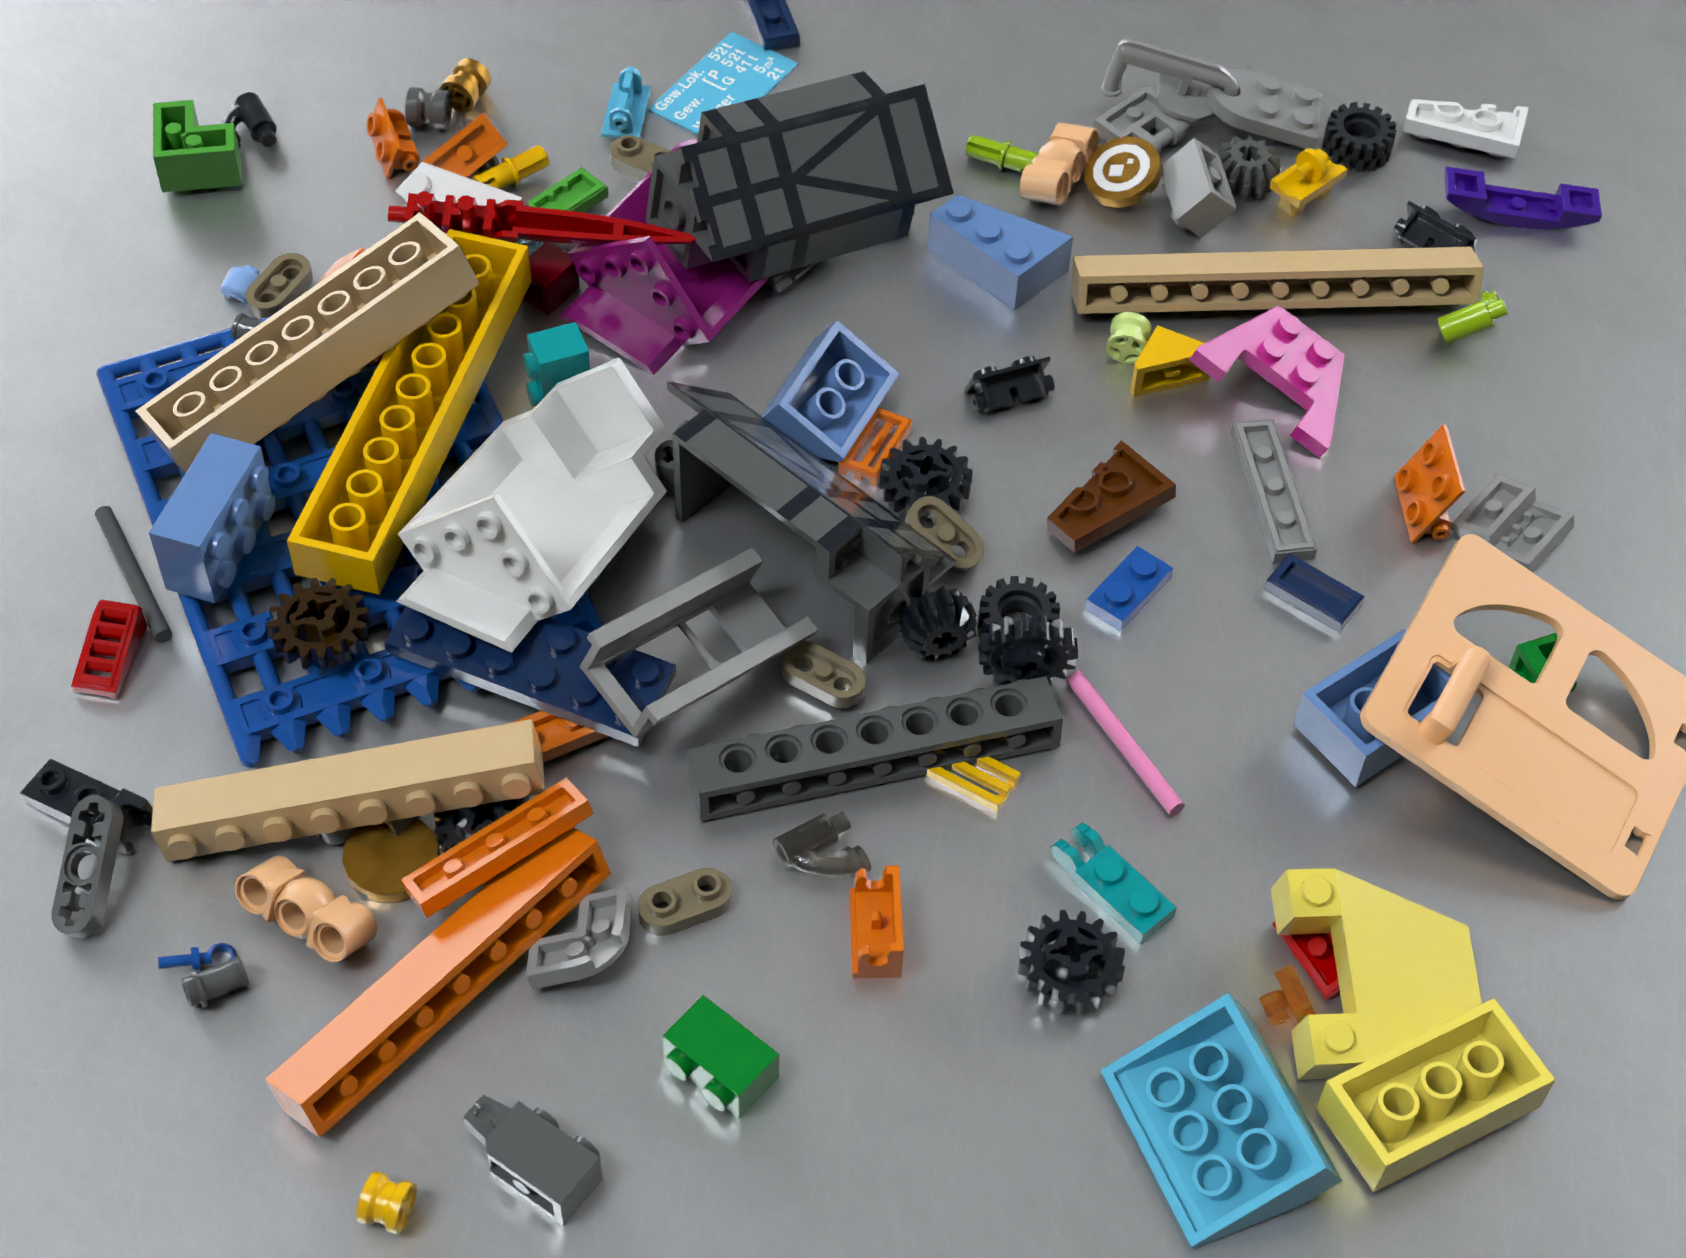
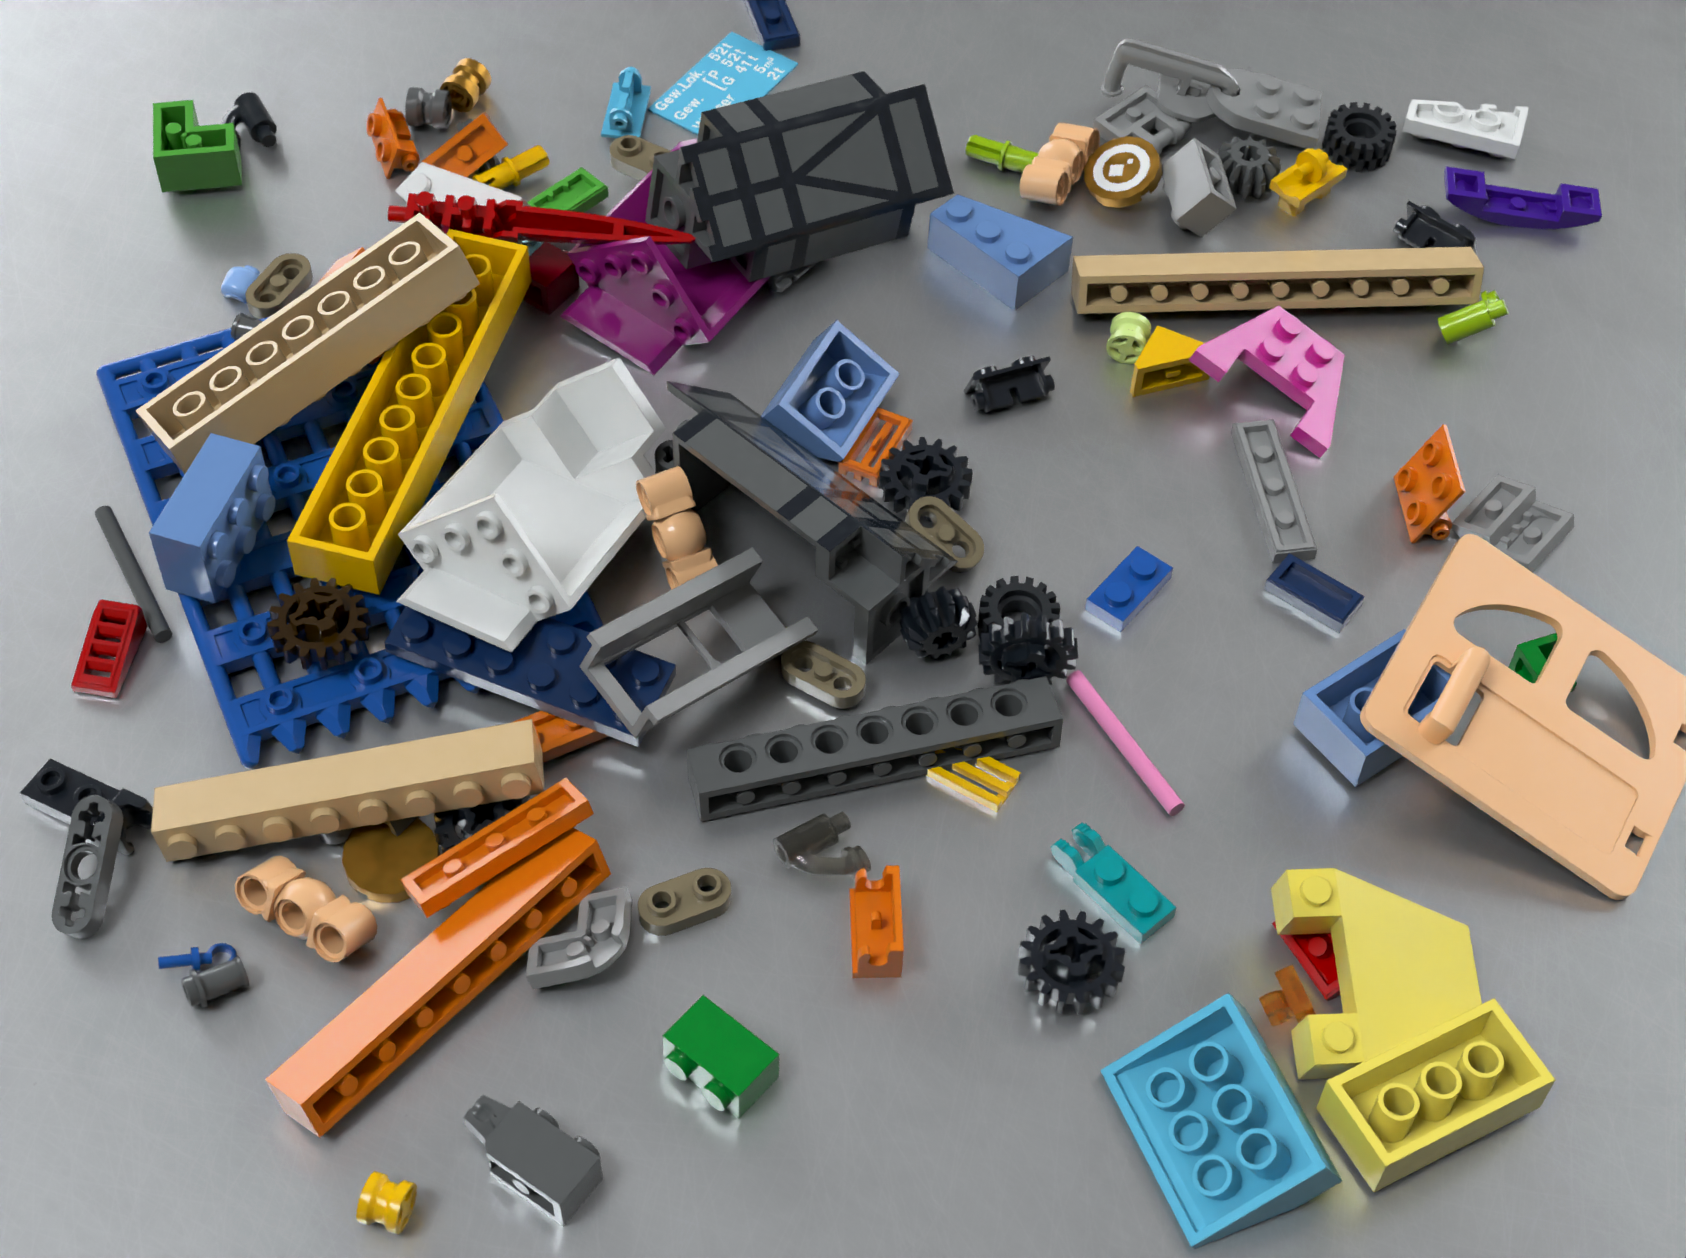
teal brick [523,322,590,407] -> none
reddish brown wing [1047,440,1176,553] -> none
none -> light nougat piece [636,466,718,590]

